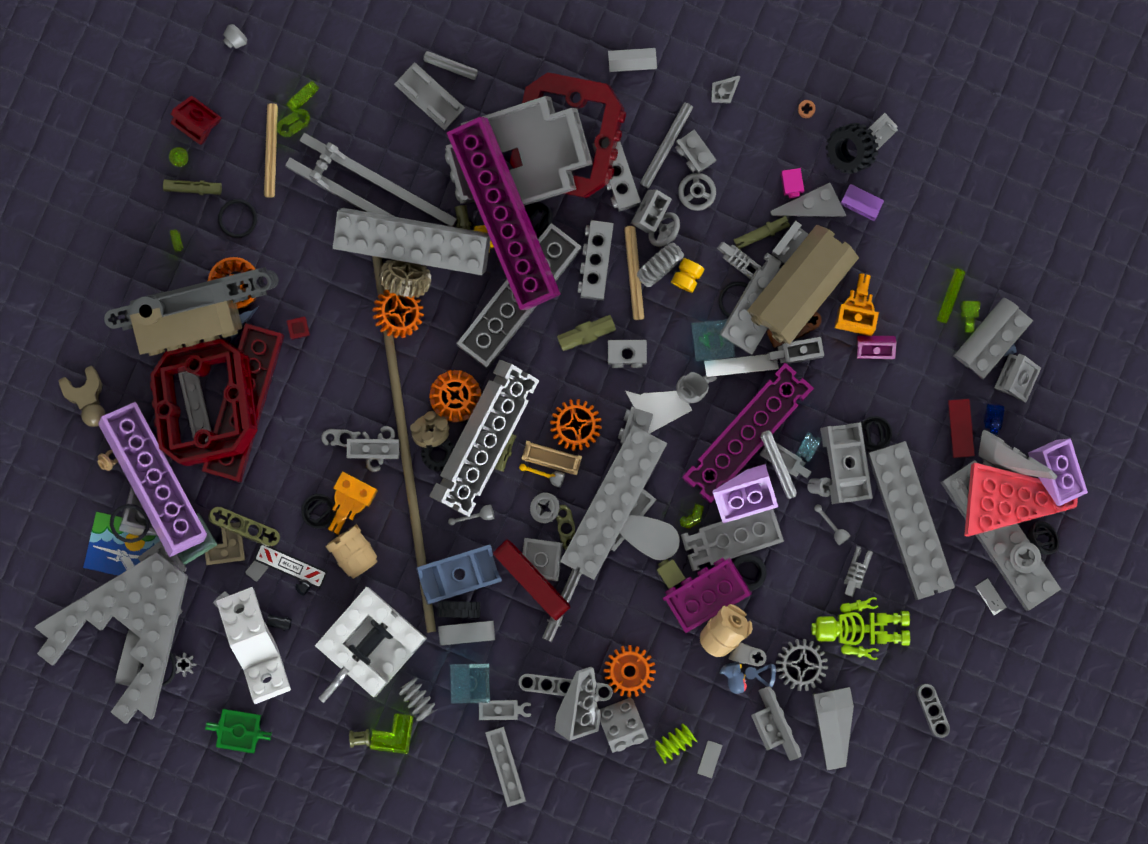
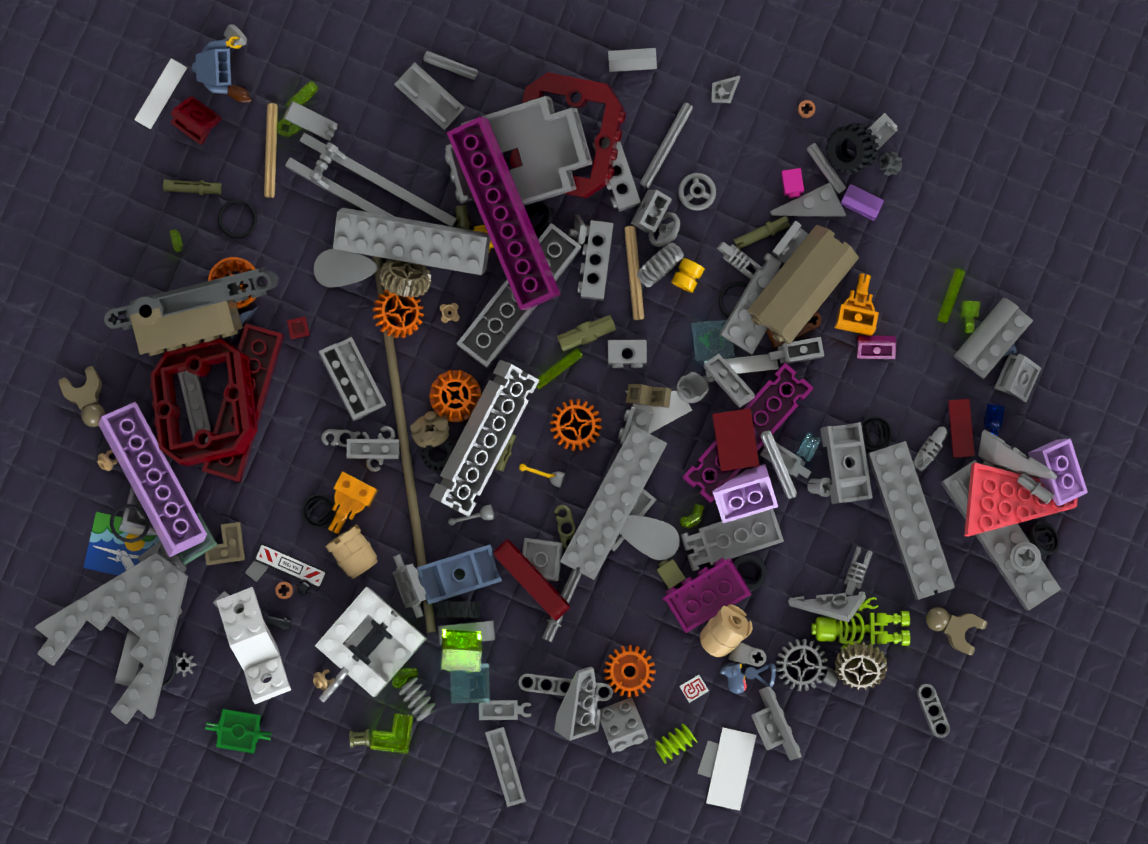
clear neon green tile [169,147,189,167] -> none
olive beam [208,507,280,547] -> none
tan container [521,441,582,476] -> none
light grey gear [530,493,561,524] -> none
light grey bracket [675,129,716,173] -> none
light grey wedge [812,687,854,770] -> none
light grey hinge [814,504,851,546] -> none
light grey sticker [975,578,1007,615] -> none
none -> white sticker [134,58,187,129]
none -> sand blue torso [192,37,252,103]
none -> nougat bush [275,582,293,599]
none -> light grey hinge [283,101,338,141]
none -> tan plate [313,669,334,690]
none -> light grey shield [314,249,377,287]
none -> light grey brick [318,337,386,421]
none -> light grey plate [392,554,426,618]
none -> clear neon green arm [392,667,418,688]
none -> tan plate [440,303,460,323]
none -> clear neon green brick [440,629,482,673]
none -> clear neon green axle [536,348,583,389]
none -> light grey piece [569,214,587,245]
none -> dark tan slope [626,384,672,408]
none -> white sticker [679,675,709,703]
none -> light grey plate [704,354,755,408]
none -> white sticker [706,728,756,811]
none -> dark red tile [712,408,759,471]
none -> light grey wing [788,592,866,622]
none -> light grey axle [807,143,846,194]
none -> light grey piece [821,668,838,687]
none -> dark tan gear [835,641,887,691]
none -> dark grey gear [879,151,902,176]
none -> light grey hinge [913,426,948,472]
none -> dark tan piece [926,607,988,655]
none -> light grey axle [1017,473,1054,504]

